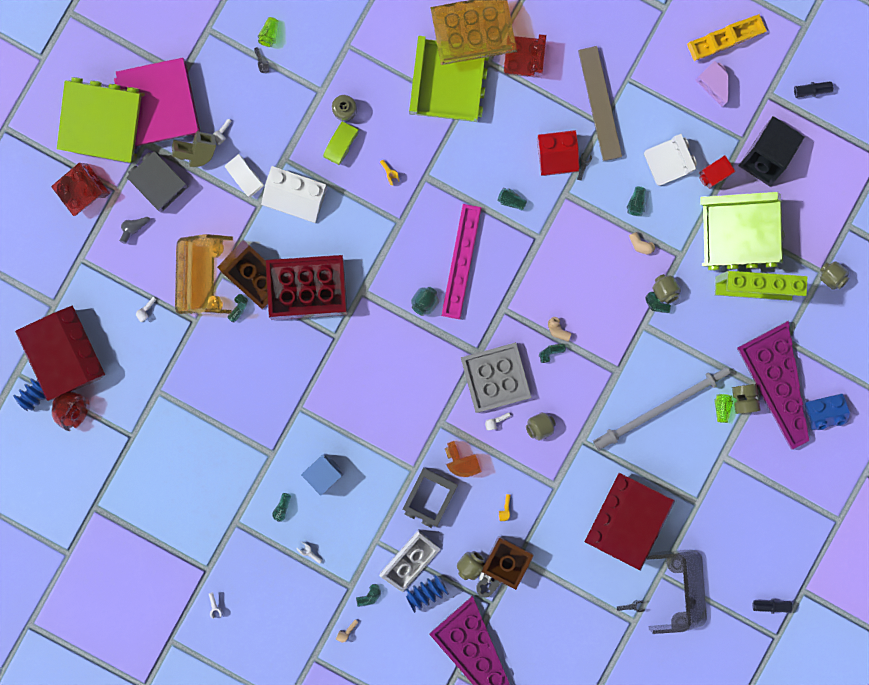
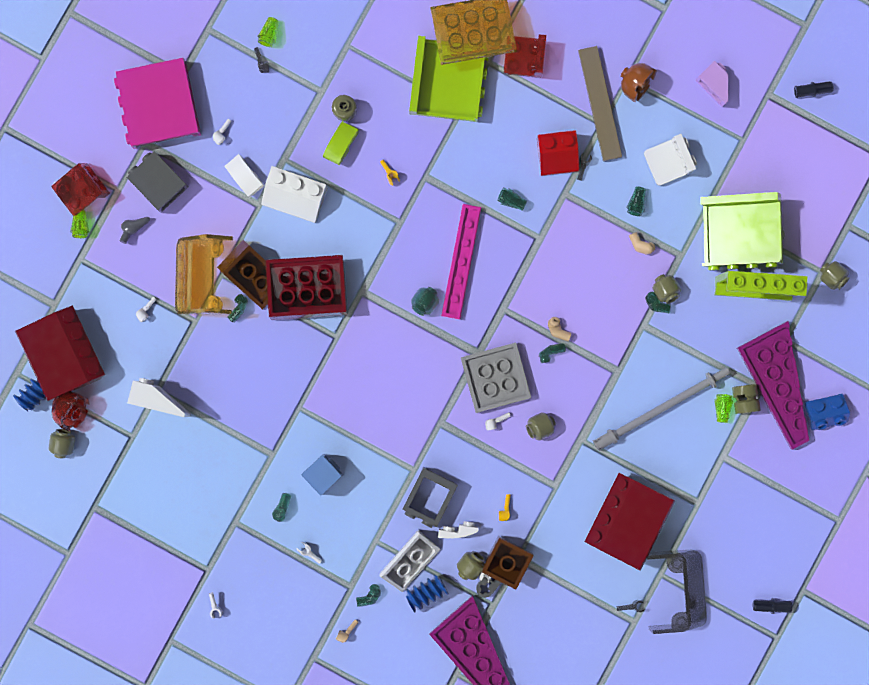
lime panel [57,77,145,163] -> none
olive brick [172,131,216,167] -> none
clear orange brick [445,441,481,477] -> none
yellow slope [687,14,767,61] -> none
red slope [699,155,736,189] -> none
black slope [738,116,805,187] -> none
none -> olive head [48,429,75,459]
none -> clear neon green cone [70,209,89,239]
none -> white slope [127,378,191,417]
none -> white slope [438,521,478,538]
none -> dark orange cylinder [620,63,657,102]

